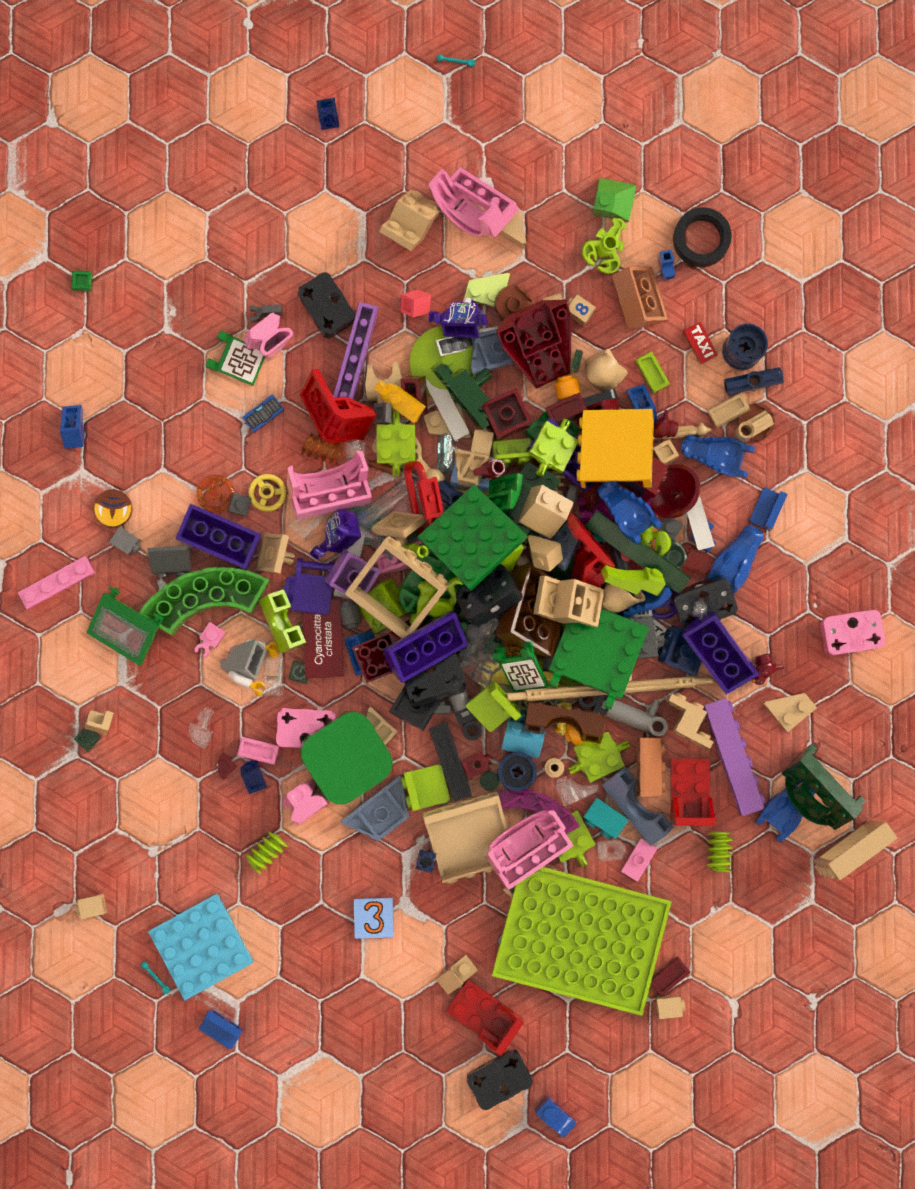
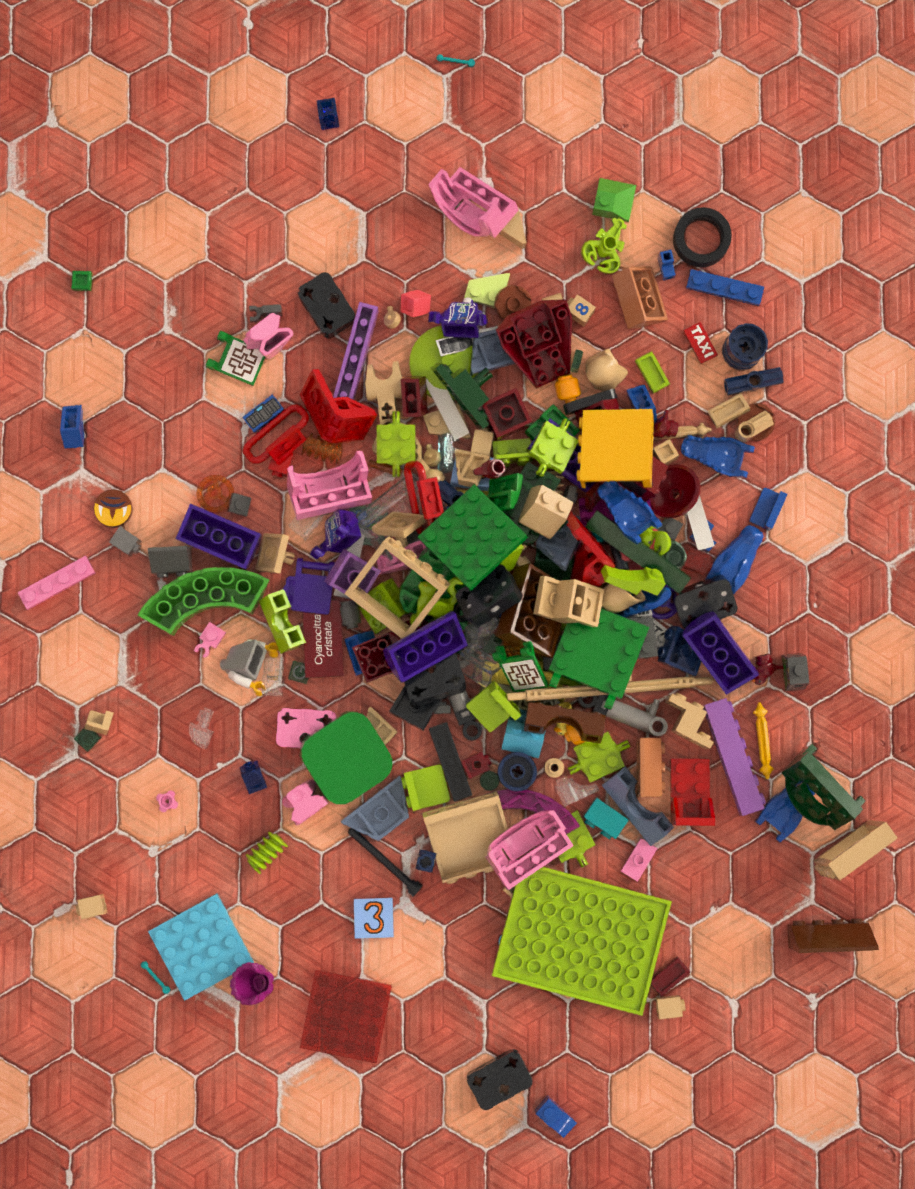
piece [86,586,164,666] -> none
blue panel [199,1009,244,1049] -> none
dark red tile [218,753,238,780] -> none
bright pink plate [237,737,280,765] -> none
light yellow piece [248,474,287,512] -> none
clear brick [346,440,366,462] -> none
dark grey plate [373,403,392,424] -> none
yellow hinge [374,381,426,423] -> none
tan bracket [379,190,441,251] -> none
lime pin [402,543,429,558] -> none
tan slope [436,954,478,995] -> none
red bracket [446,979,524,1056] -> none
tan slope [527,535,563,571] -> none
dark red tile [545,392,588,424] -> none
clear brick [597,839,626,861] -> none
clear plate [693,599,707,620] -> none
lime piece [706,831,733,872] -> none
tan wing [763,693,817,732] -> none
bright pink axle [820,610,885,656] -> none
none -> bright pink plate [156,790,178,812]
none -> magenta hair [230,962,274,1005]
none -> red bar [243,404,309,464]
none -> red brick [268,453,295,479]
none -> clear red plate [300,969,392,1063]
none -> black piece [348,828,423,897]
none -> tan piece [384,306,401,329]
none -> tan piece [423,444,441,467]
none -> blue plate [686,269,764,306]
none -> yellow wheel [753,702,774,779]
none -> dark grey torso [782,653,809,691]
none -> reddish brown slope [787,918,879,953]

